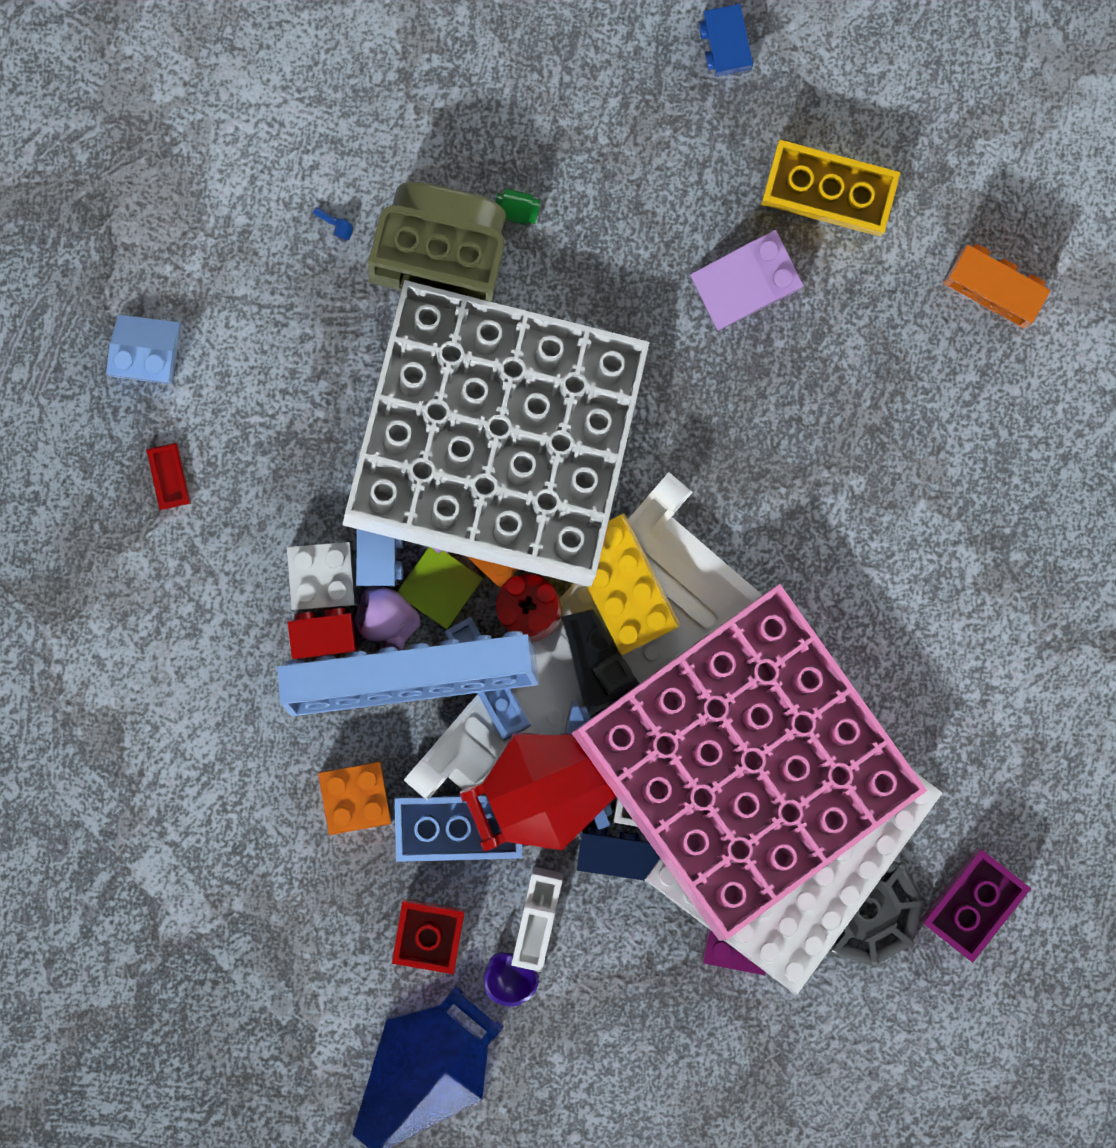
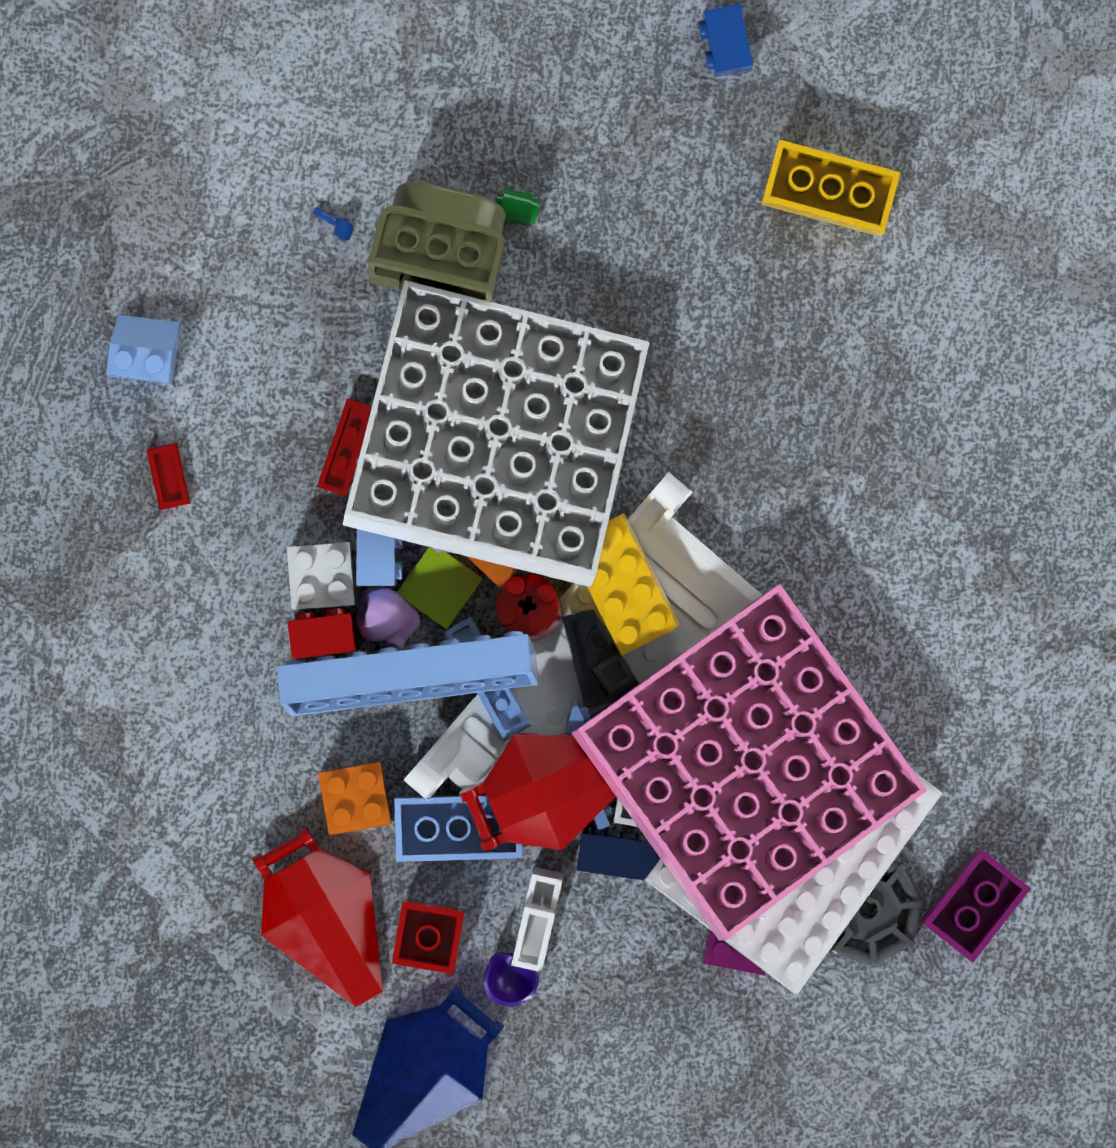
lavender slope [690,230,804,331] -> none
orange brick [942,243,1051,328] -> none
none -> red windscreen [252,827,383,1007]
none -> red plate [316,398,372,497]

